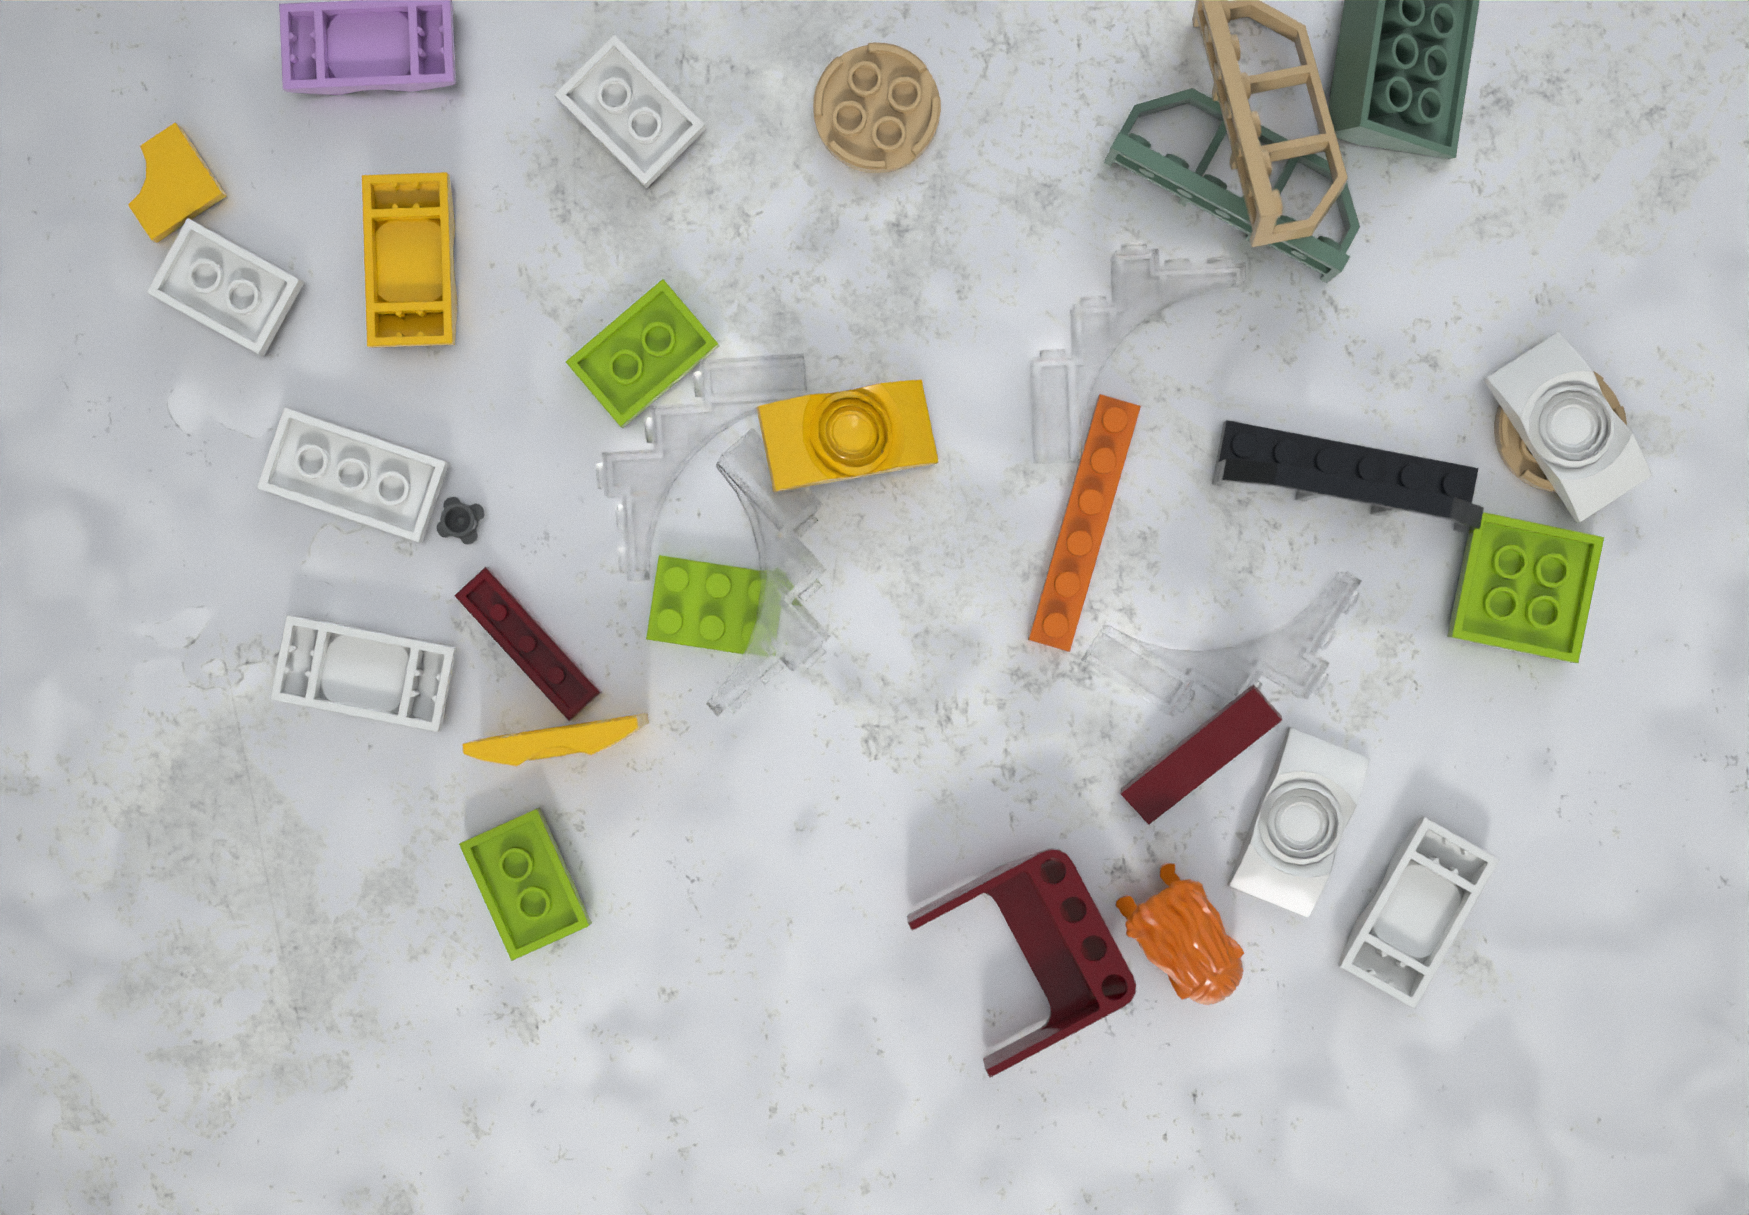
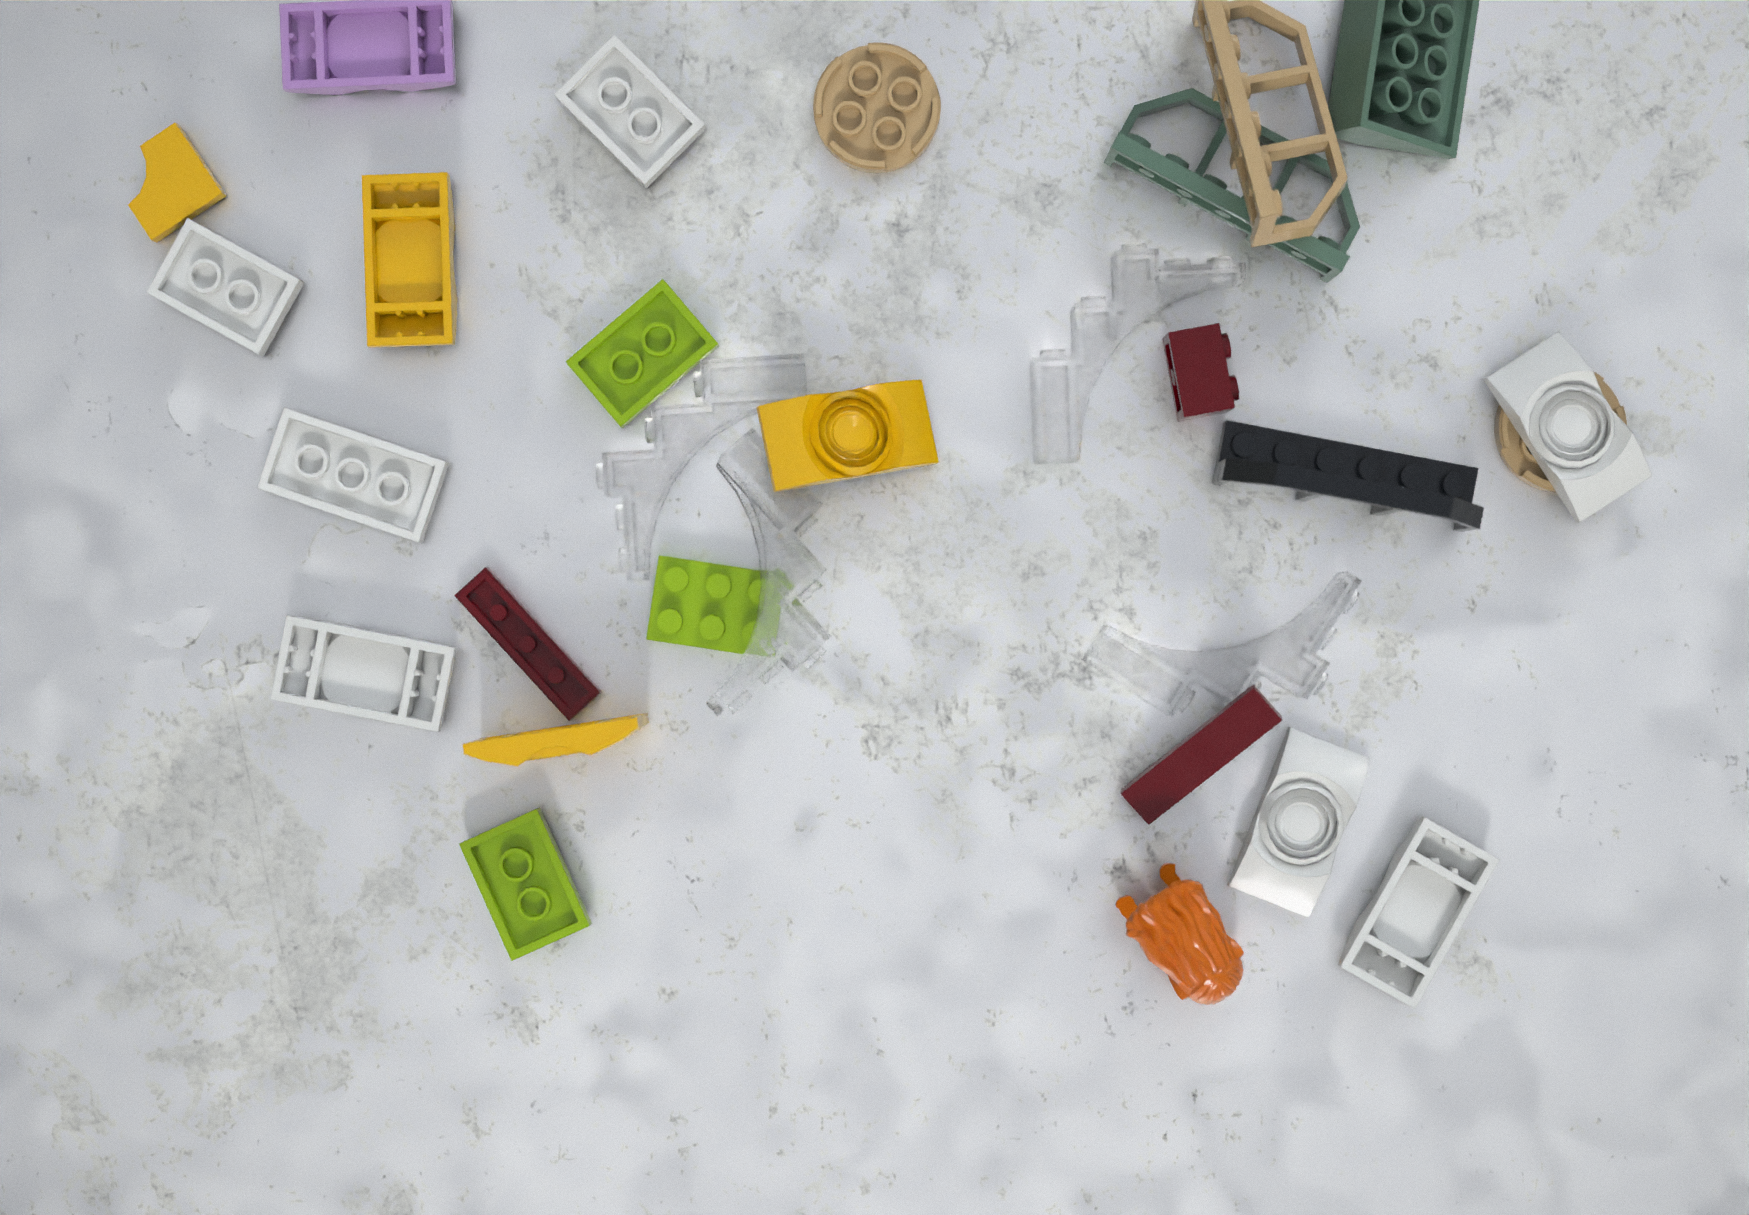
dark grey plate [436,497,485,544] -> none
dark red windscreen [907,848,1136,1077] -> none
orange plate [1028,394,1141,652] -> none
lime plate [1447,512,1604,663] -> none
none -> dark red brick [1162,323,1239,422]

